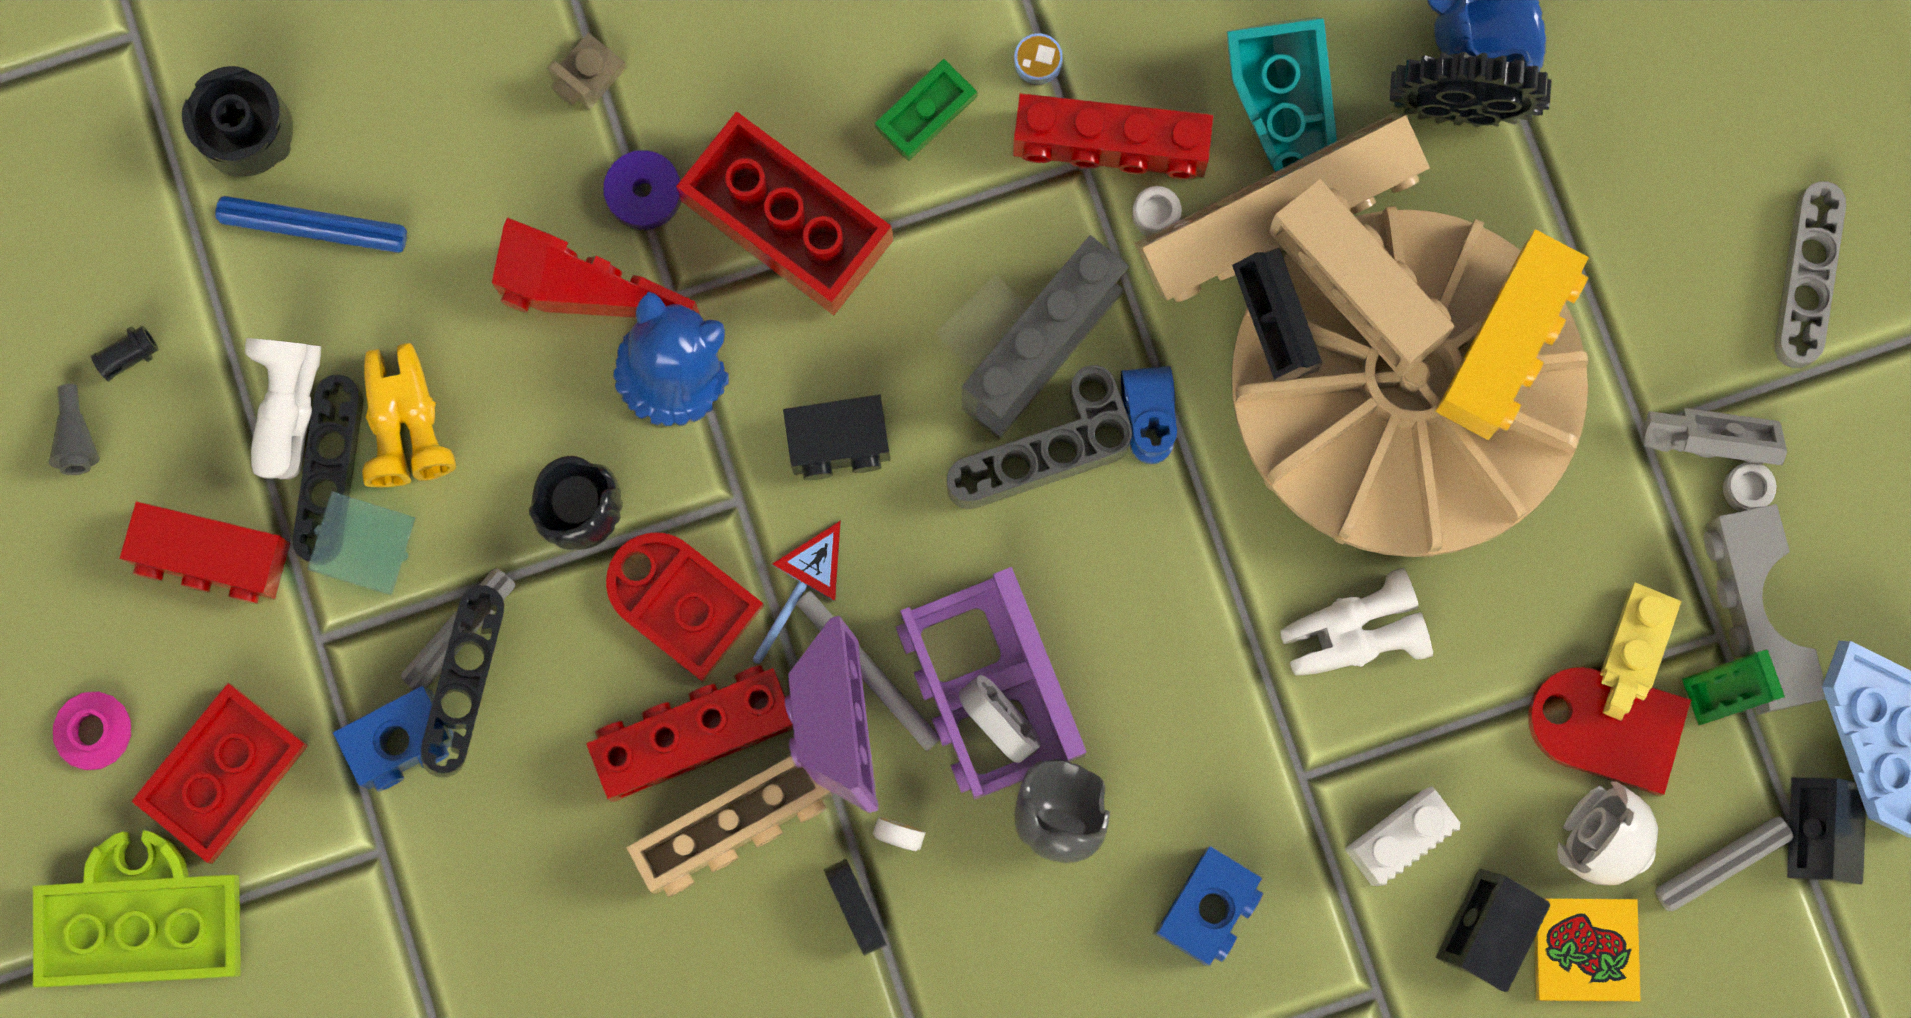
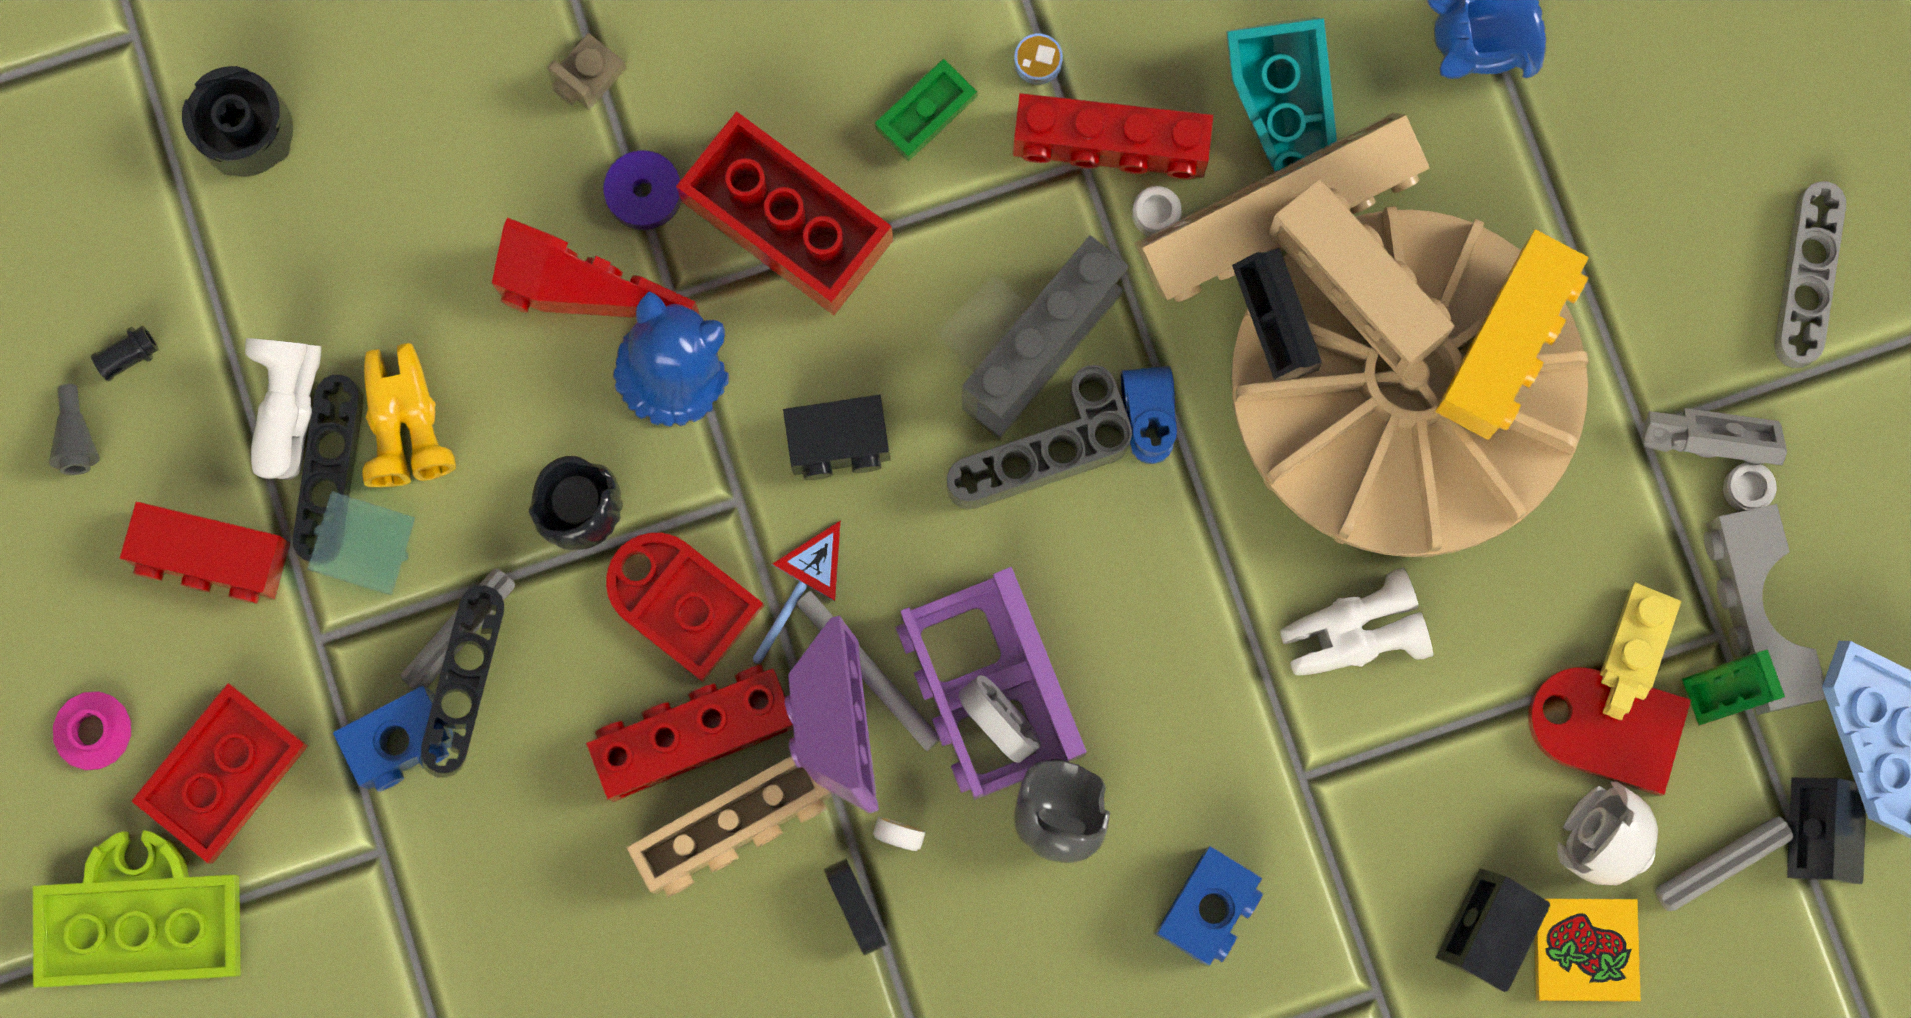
blue axle [215,196,407,253] -> none
white brick [1345,786,1460,886] -> none
black gear [1389,52,1552,127] -> none

